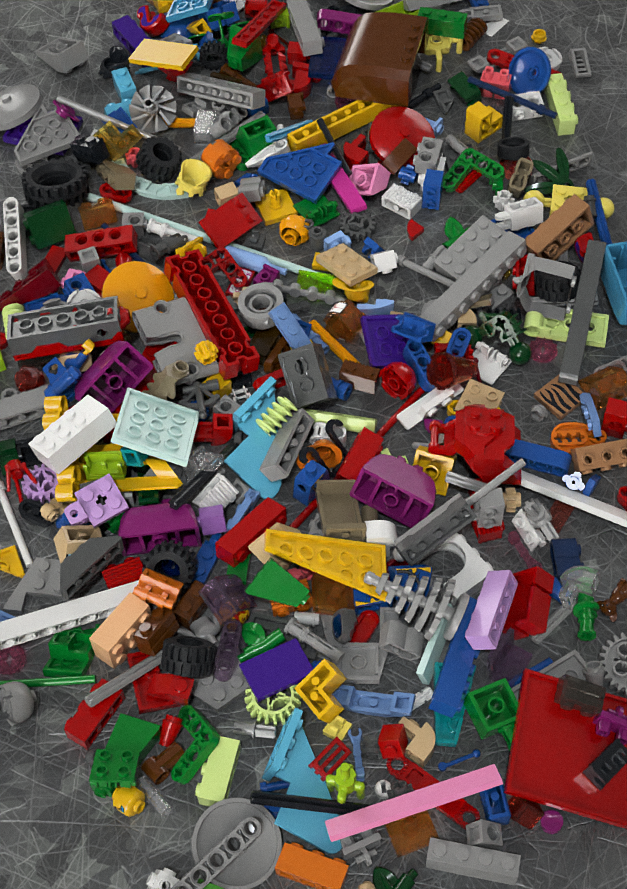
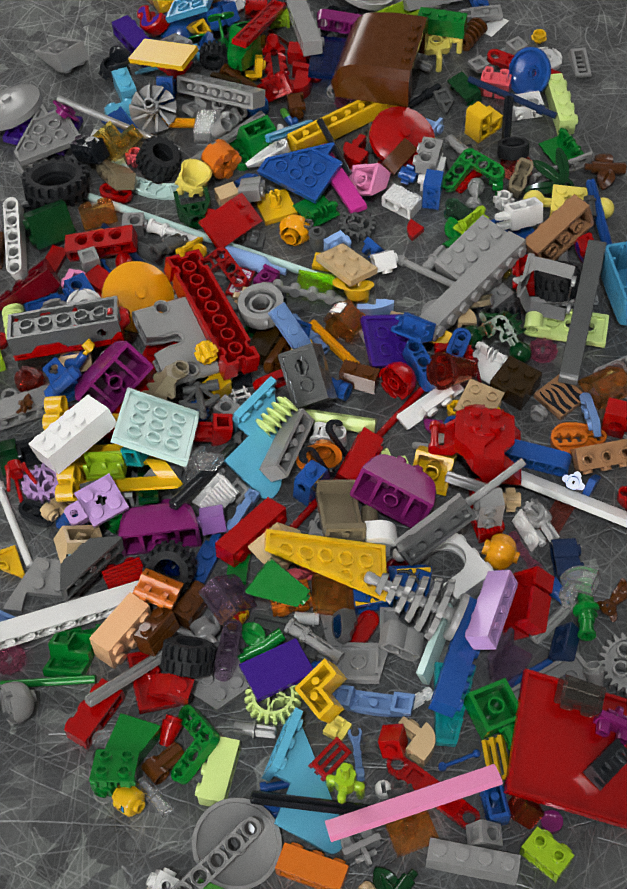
none -> reddish brown plant [16,393,33,414]
none -> clear plate [92,730,111,749]
none -> blue pin [156,76,177,110]
none -> dark green piece [173,186,212,230]
none -> yellow bracket [245,55,266,80]
none -> arm [280,108,298,126]
none -> clear green piece [444,198,473,221]
none -> lime hinge [453,205,489,234]
none -> light grey piece [465,178,485,213]
none -> light orange plant [481,533,520,570]
none -> yellow tile [481,734,509,781]
none -> dark brown brick [490,356,542,411]
none -> lime brick [519,826,575,882]
none -> green hinge [538,128,584,165]
none -> dark blue slope [548,622,579,662]
none -> reddish brown plant [584,153,627,191]

